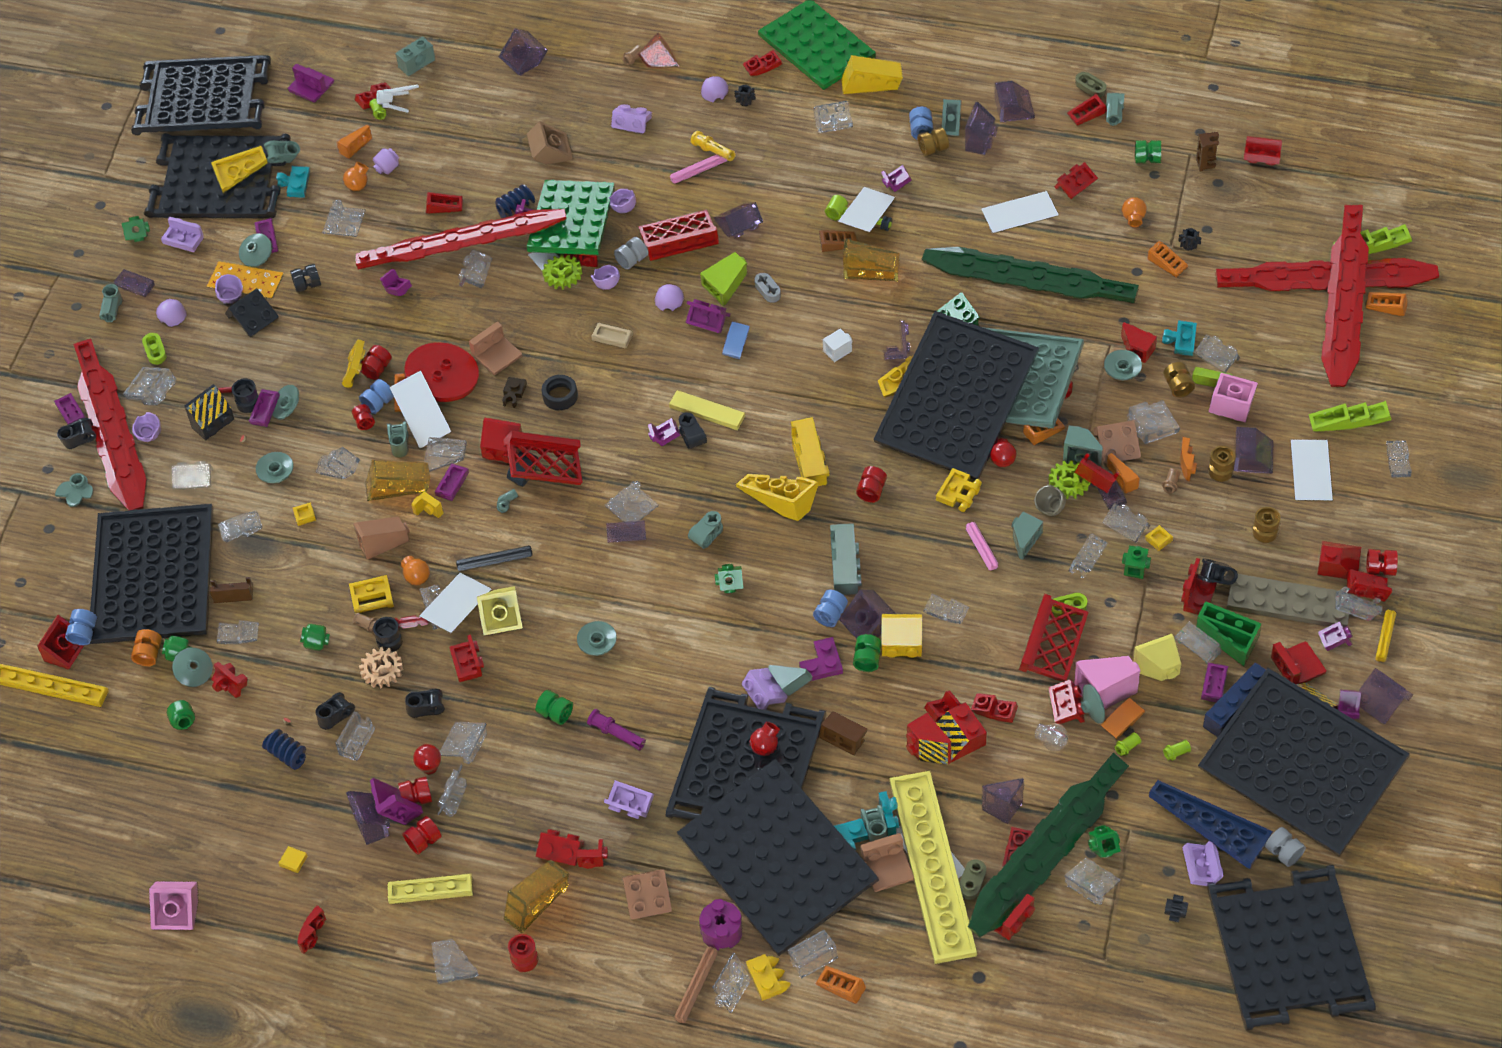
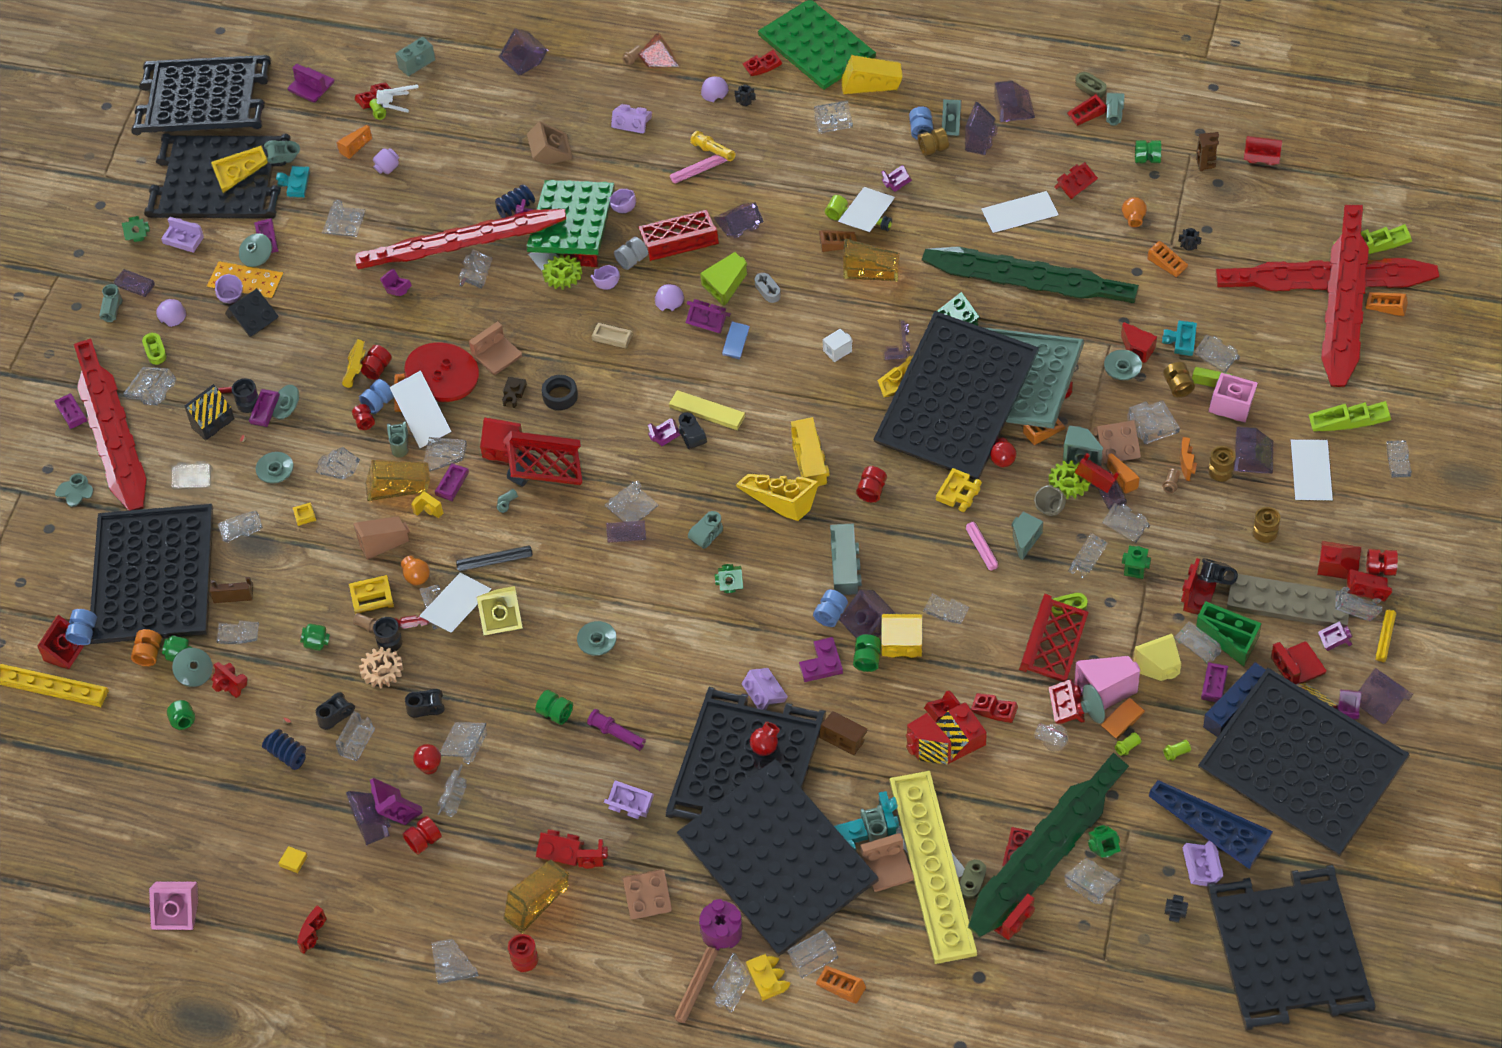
black piece [57,418,96,449] -> none
lavender hair [132,412,161,442] -> none
black wheel [290,263,321,293] -> none
orange piece [343,162,369,191] -> none
light yellow tile [388,874,473,904] -> none
red wheel [398,776,432,805] -> none
red slope [425,192,463,214] -> none
red bracket [449,635,484,683] -> none
slope [768,665,813,696] -> none
slope [982,778,1024,824] -> none
yellow tile [1145,525,1173,551] -> none
light grey wheel [1265,827,1306,867] -> none

